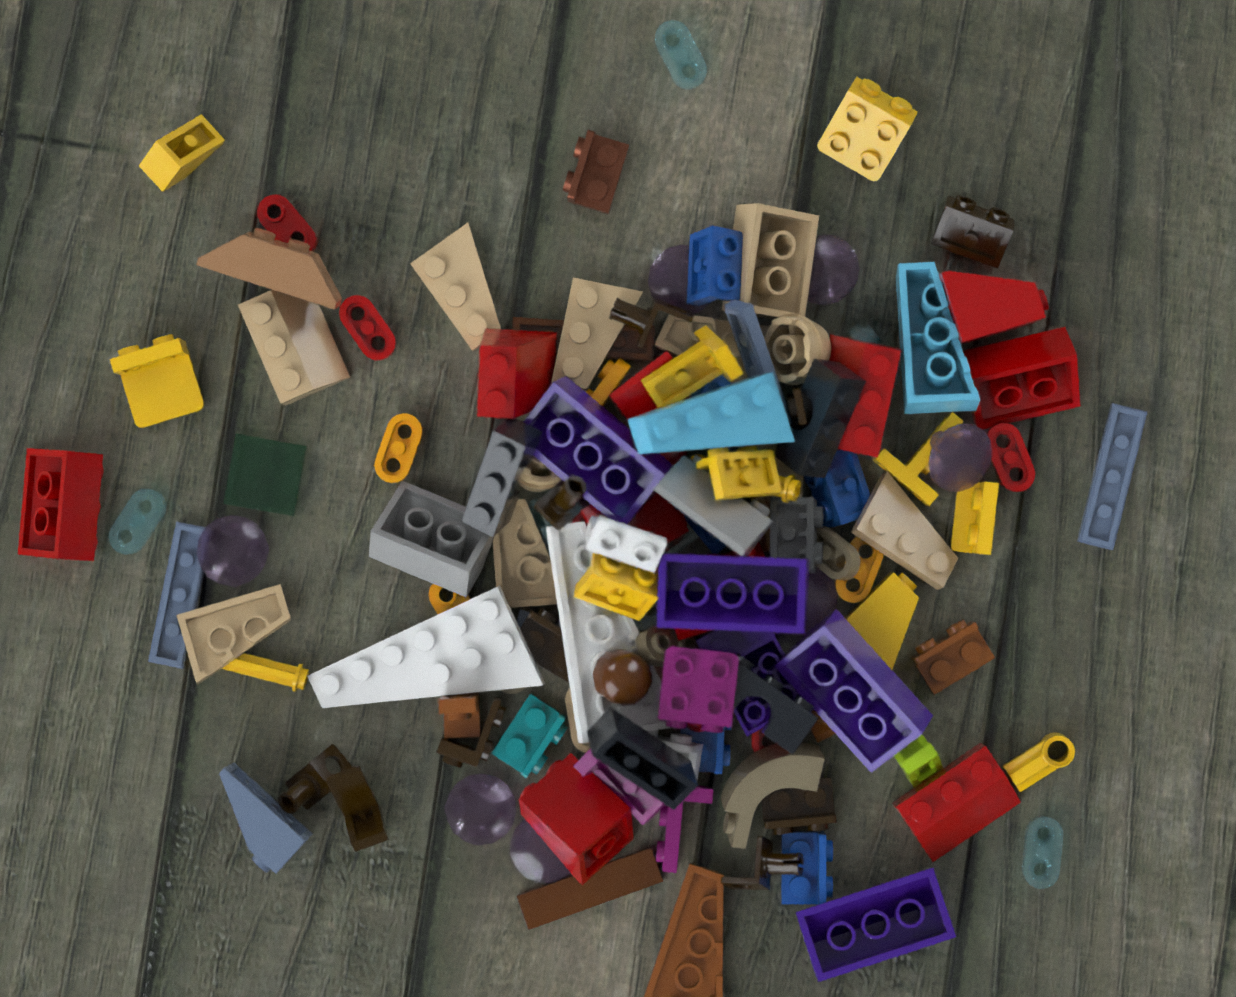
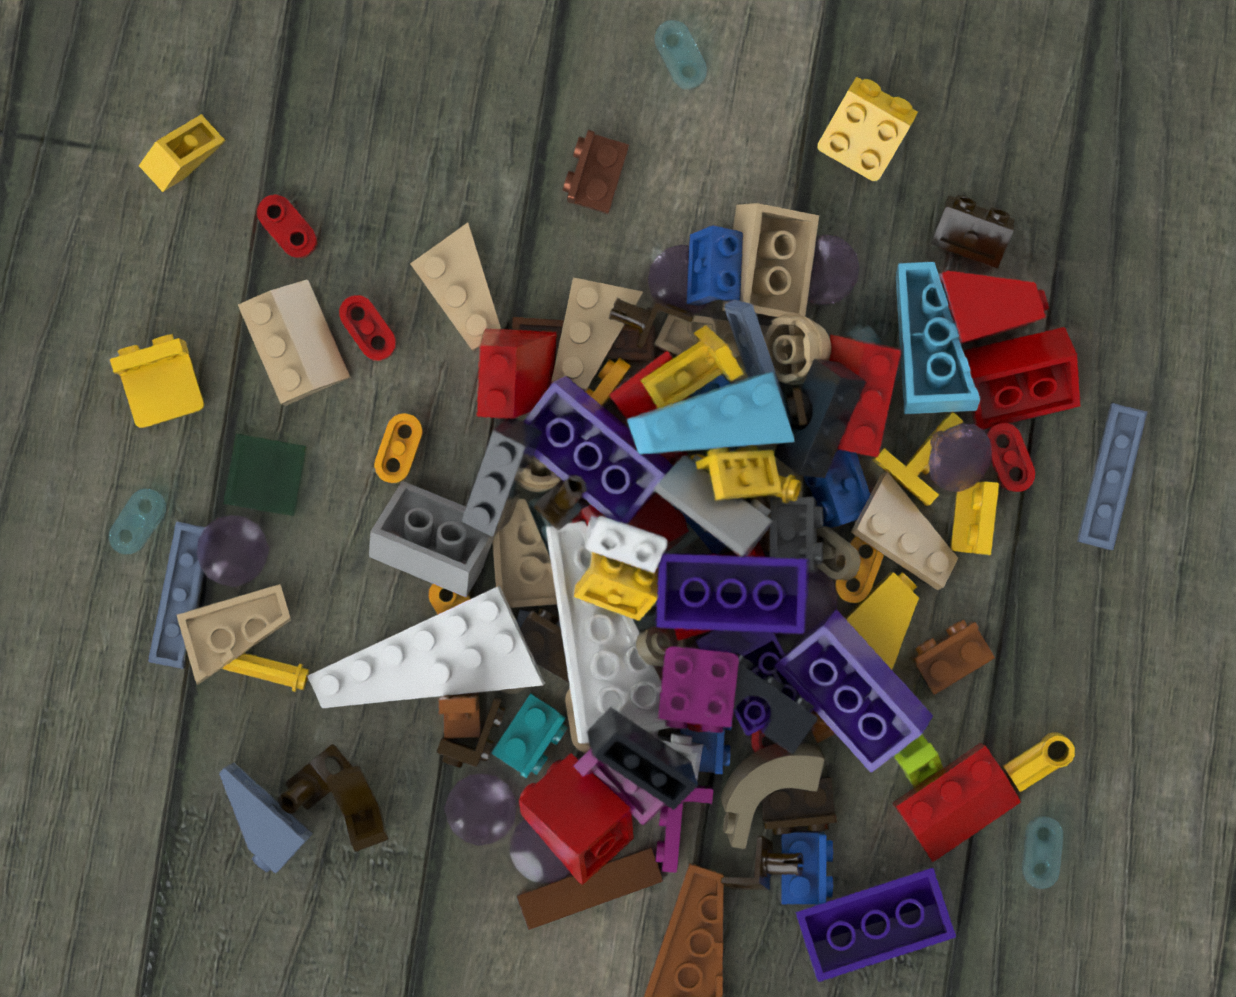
red slope [18,448,104,561] -> none
medium nougat wedge [196,228,342,309] -> none
reddish brown hair [593,649,652,706] -> none

